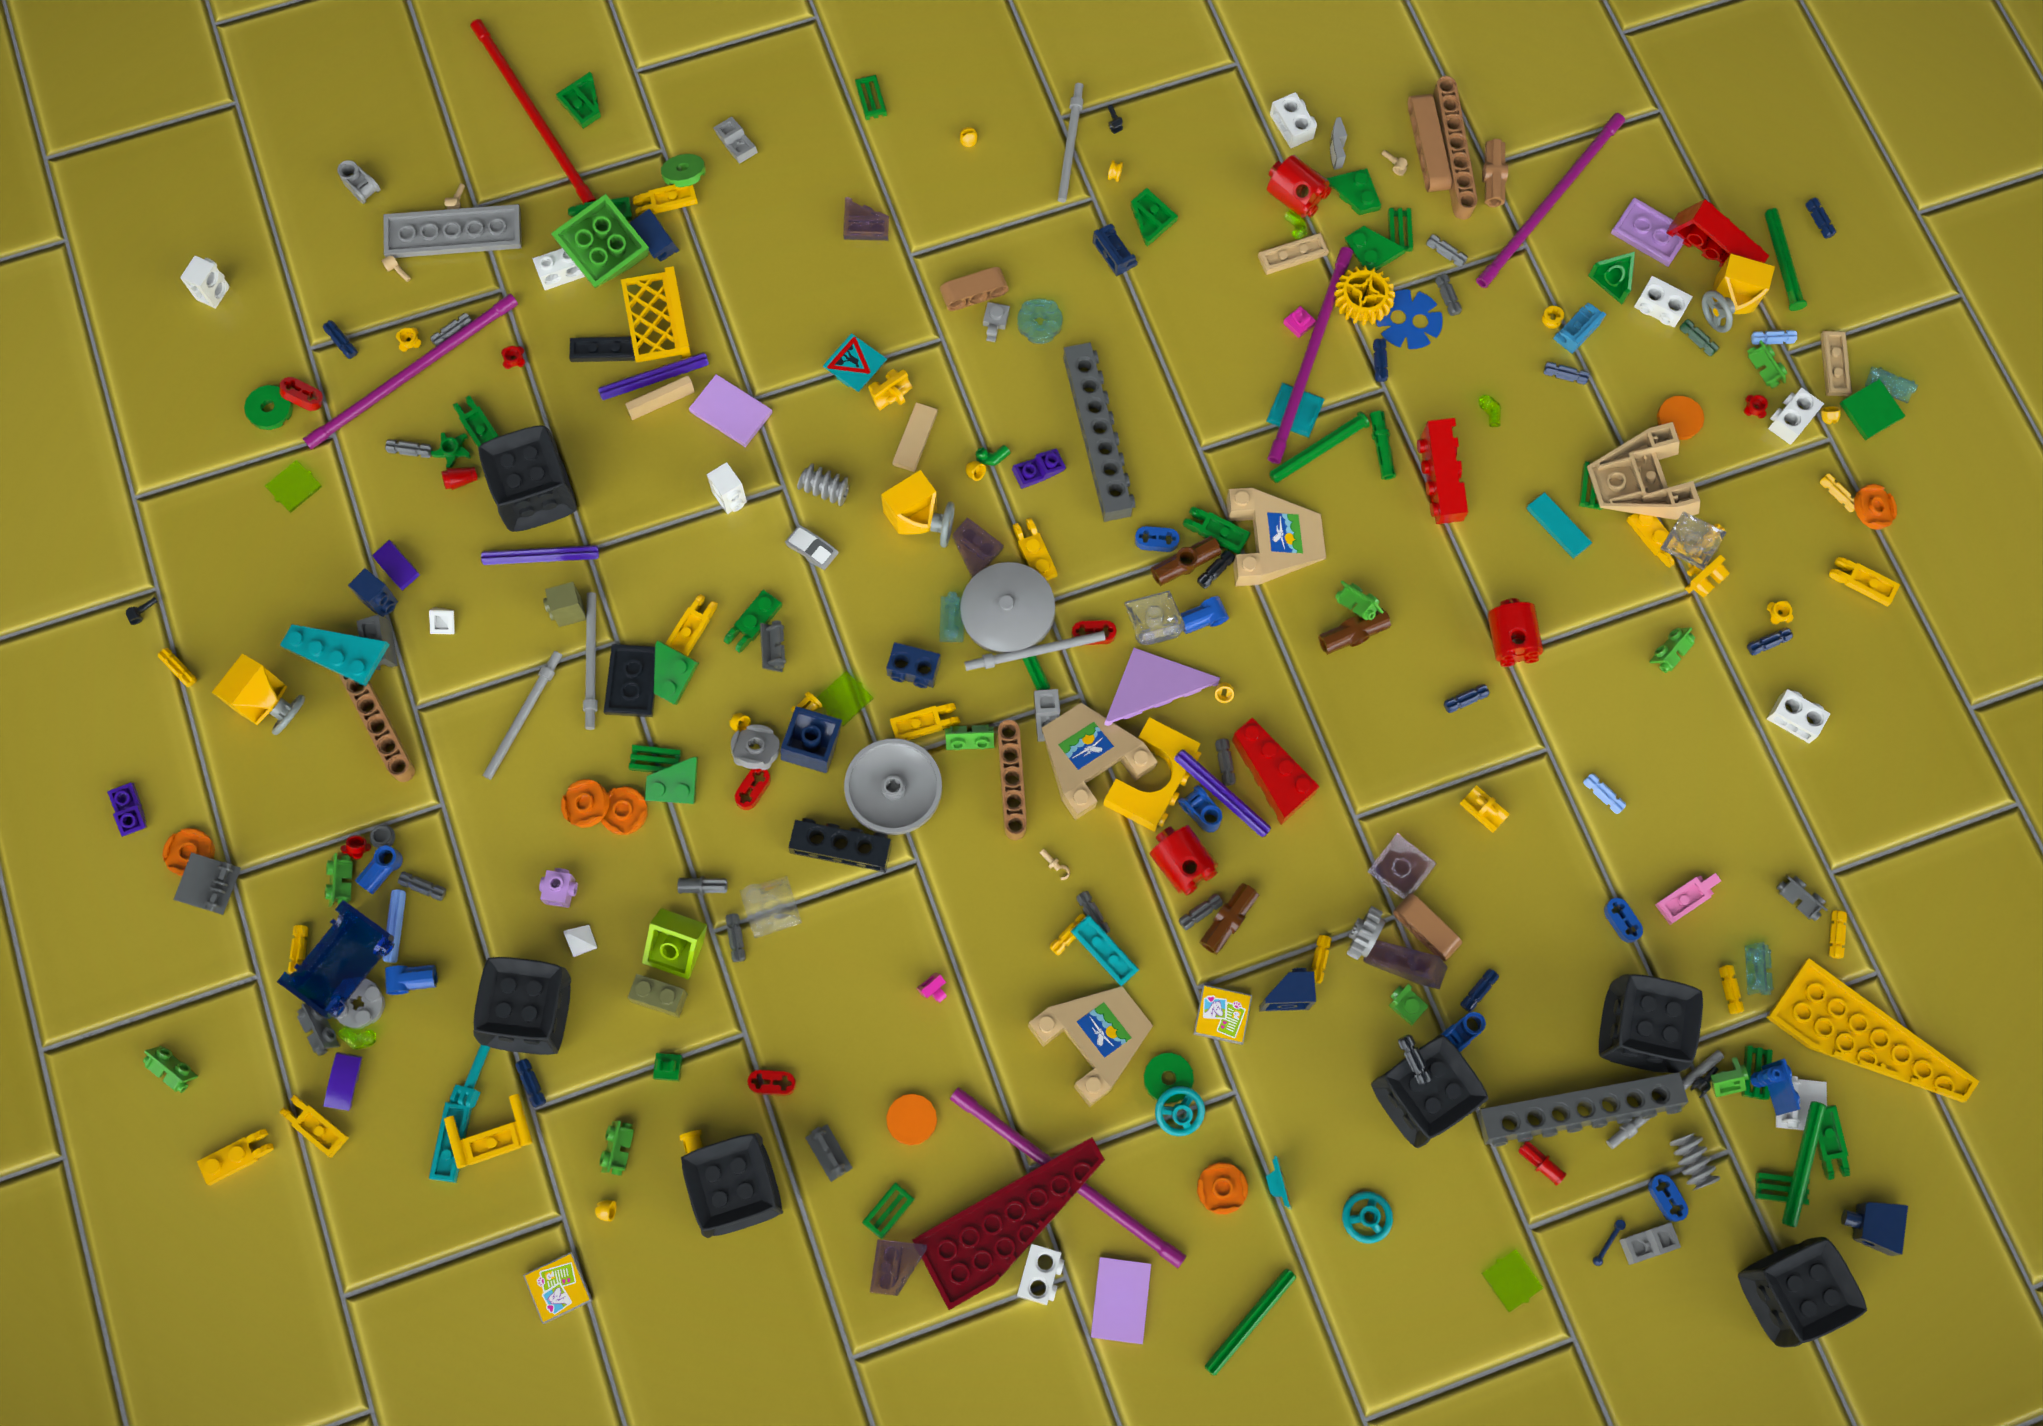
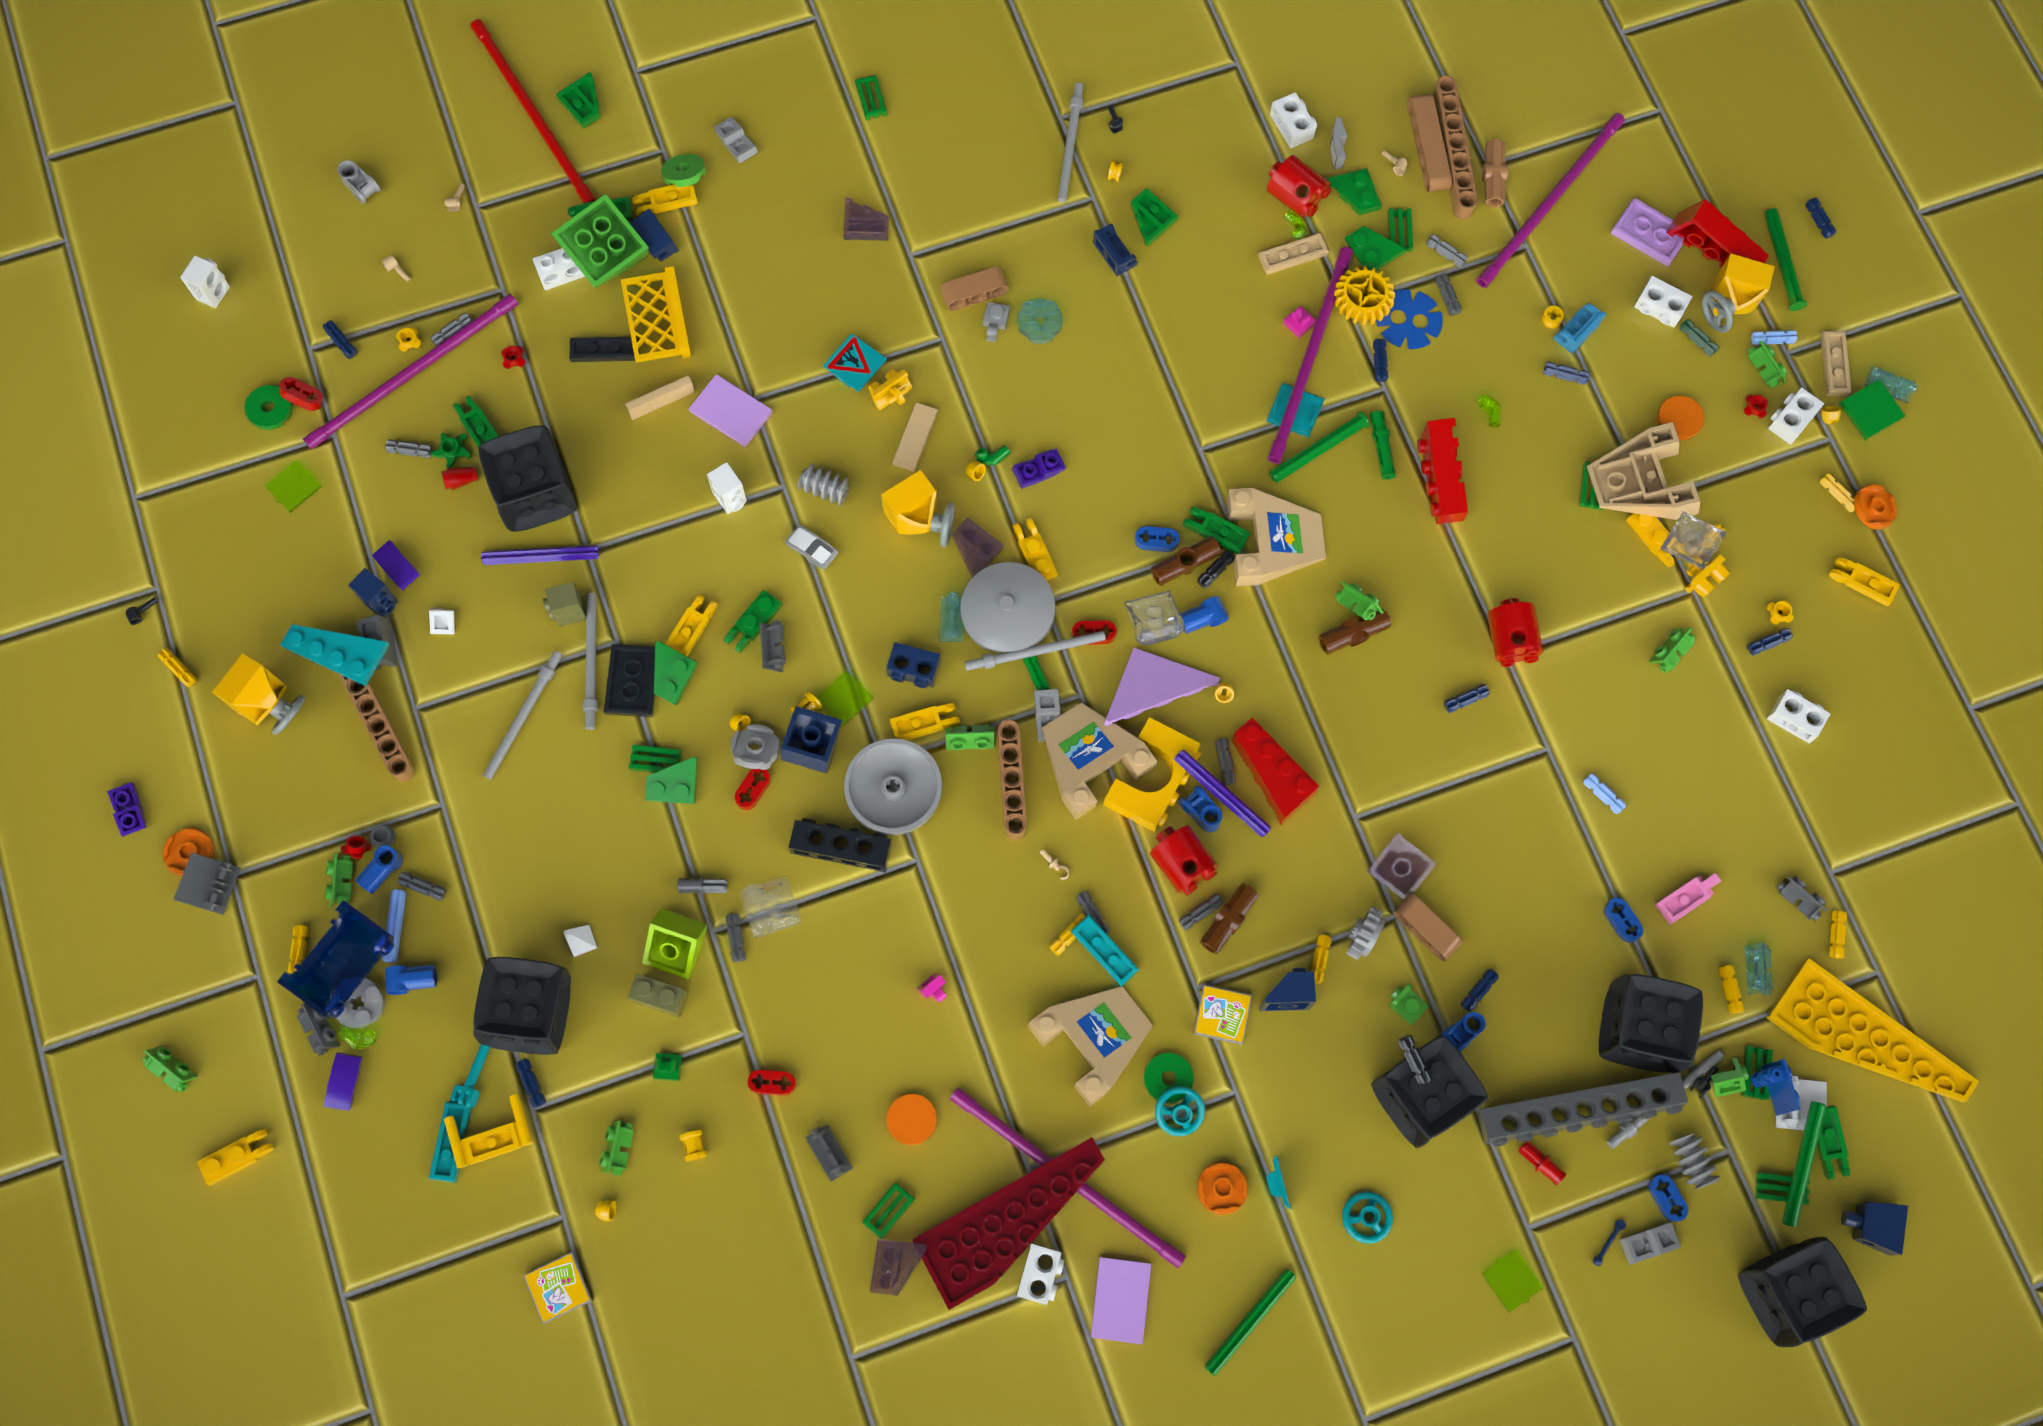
yellow hinge [279,1095,349,1158] -> none
light grey plate [383,204,522,258] -> none
lavender brick [539,868,578,908] -> none
orange tile [561,779,609,828] -> none
dark purple axle [598,353,709,400] -> none
orange tile [601,786,648,835] -> none
black piece [681,1133,783,1238] -> none
yellow hinge [960,127,977,147] -> none
dark grey brick [1063,342,1135,522] -> none
slope [1363,940,1448,990] -> none
yellow hips [1460,785,1510,833] -> none
teal tile [1526,492,1592,559] -> none
green slope [1588,251,1635,304] -> none

